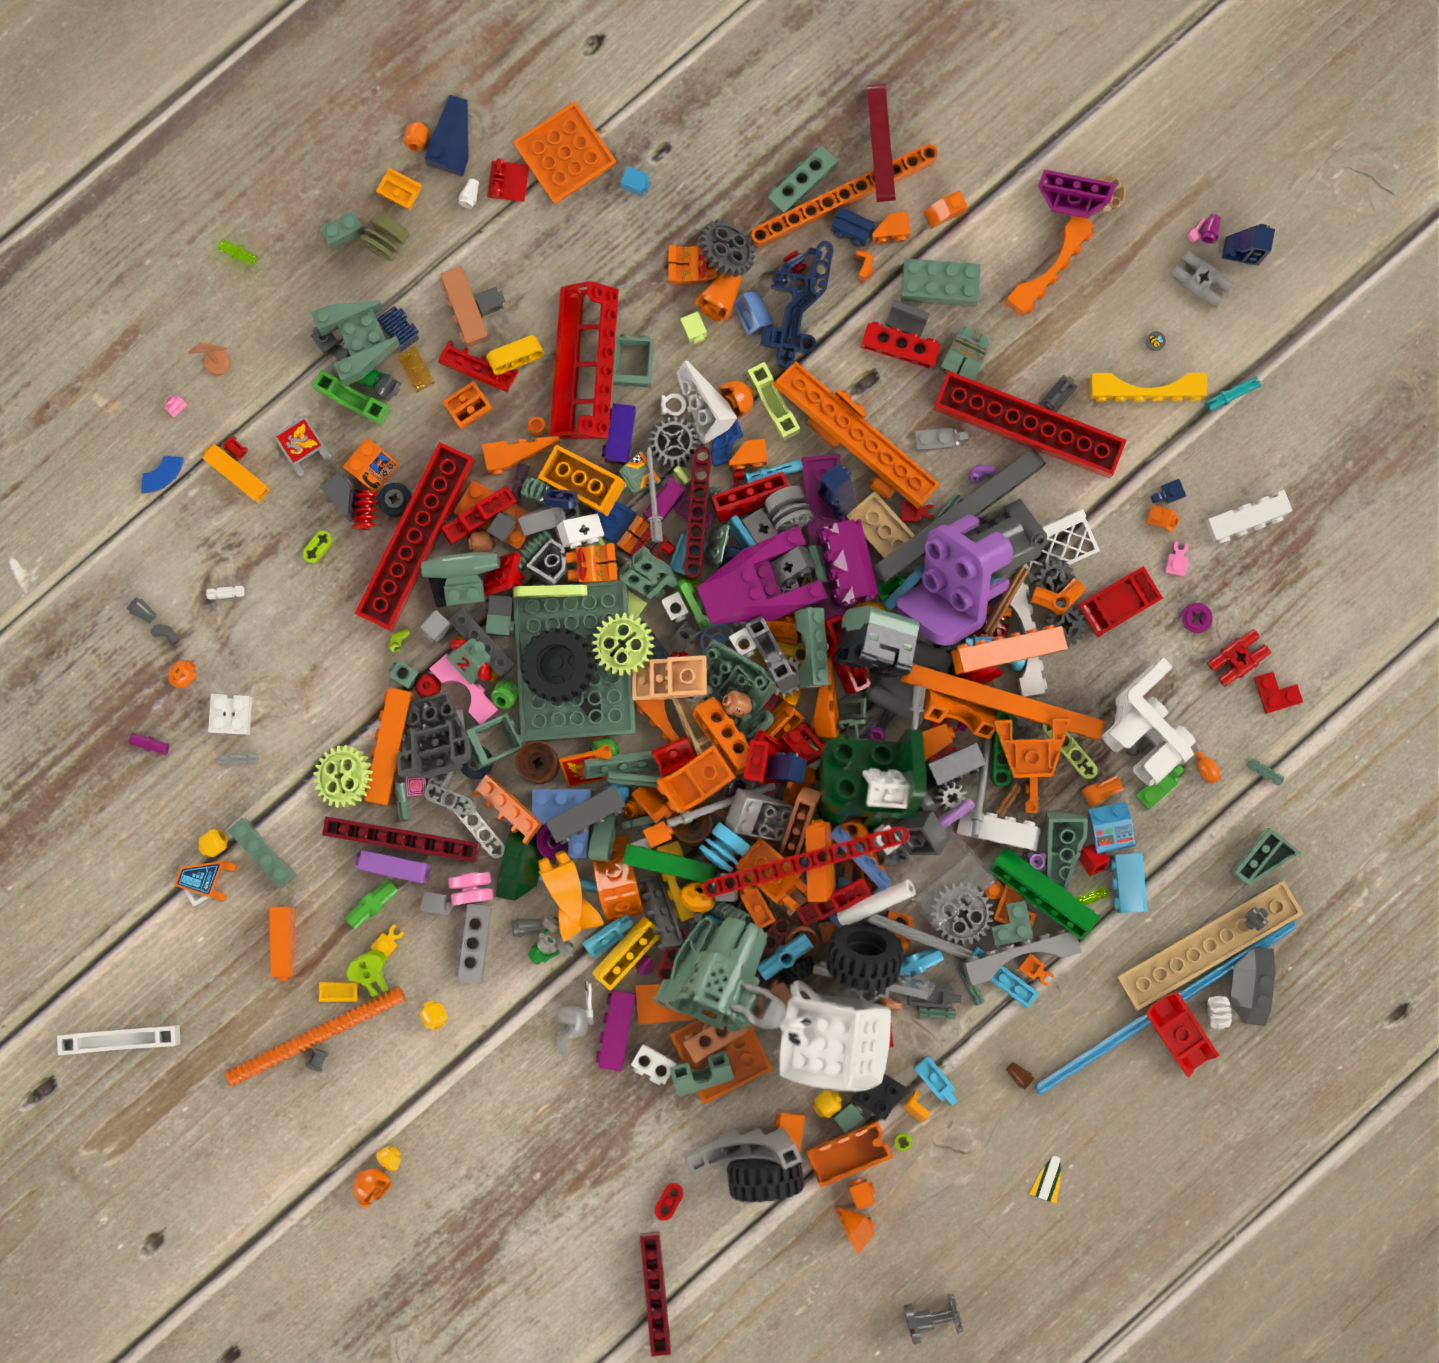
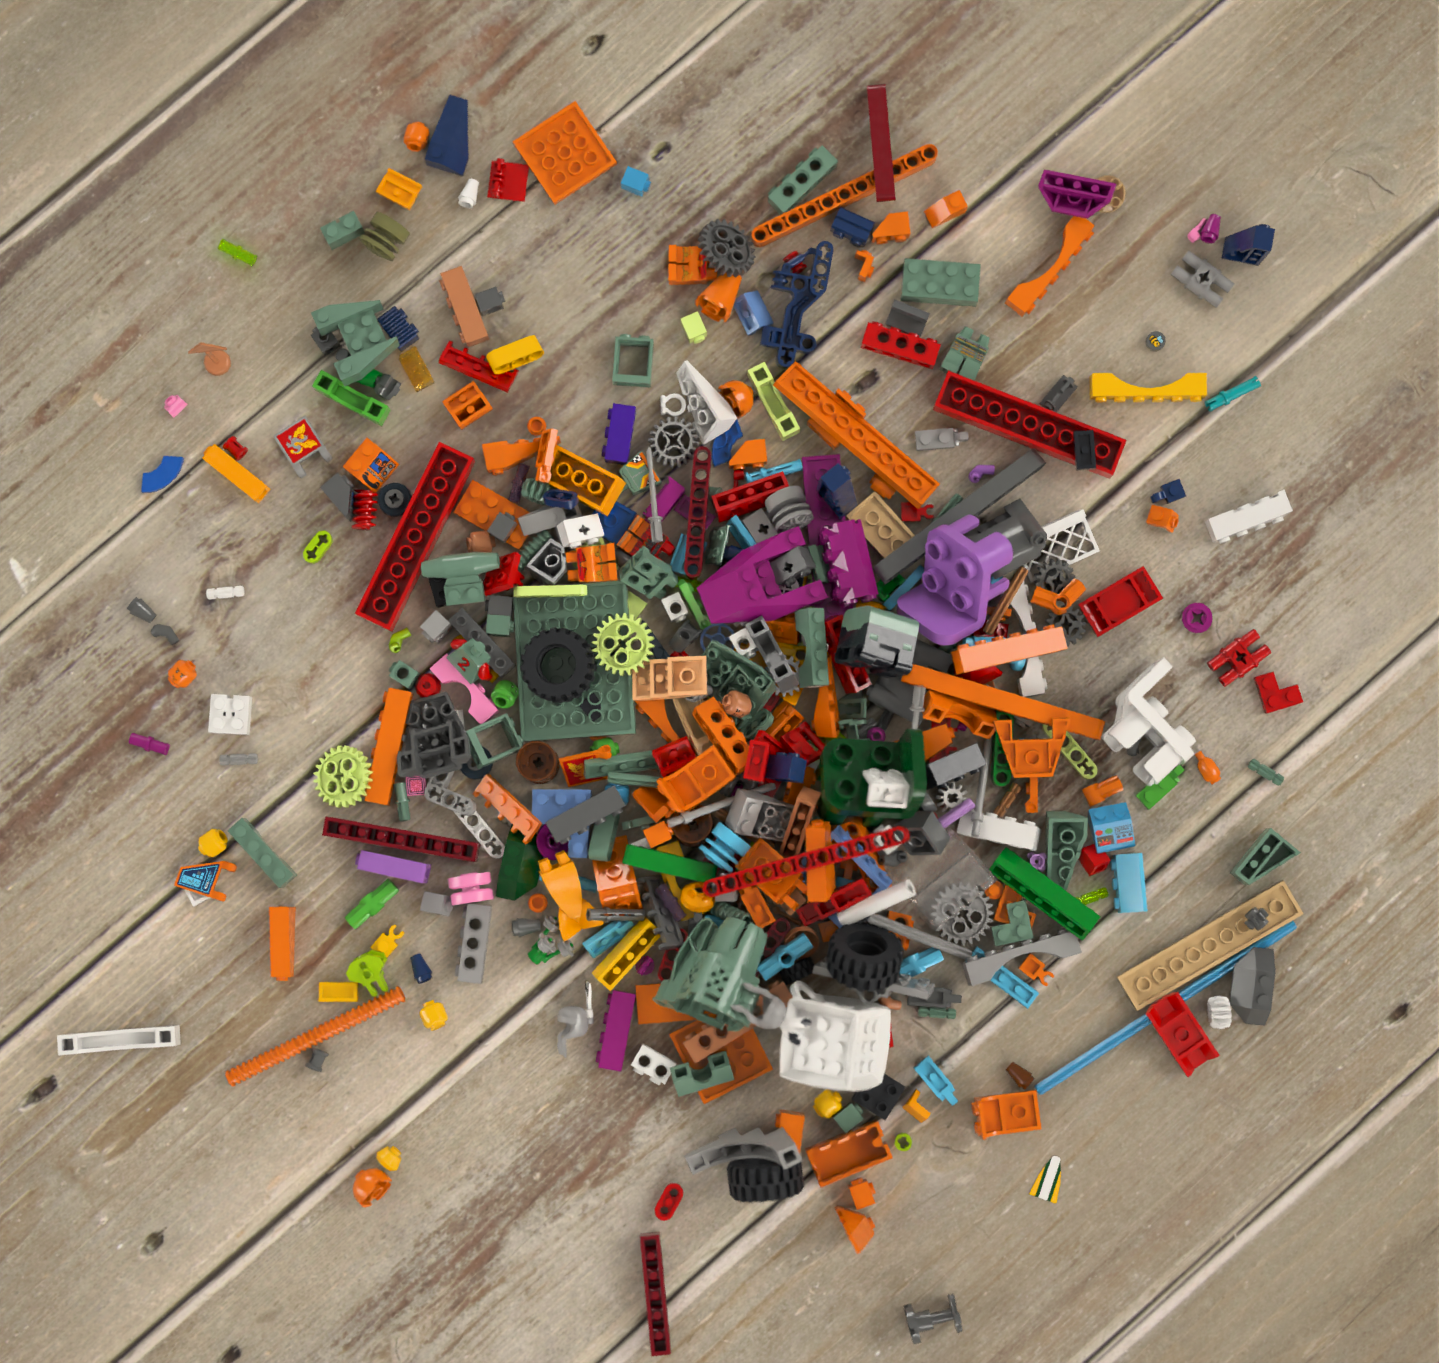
red slope [440,486,517,545] -> none
red window [549,281,619,440] -> none
orange animal [623,789,648,818] -> none
yellowish green plate [673,466,692,486] -> none
sand green axle [959,970,985,1006] -> none
bright pink plate [1165,541,1188,577] -> none
none -> dark blue cone [410,954,433,984]
none -> orange plate [528,893,548,913]
none -> orange hinge [535,428,558,483]
none -> dark grey pin [586,907,645,923]
none -> pin [655,883,687,922]
none -> orange bracket [971,1090,1042,1140]
none -> black plate [1073,430,1096,471]

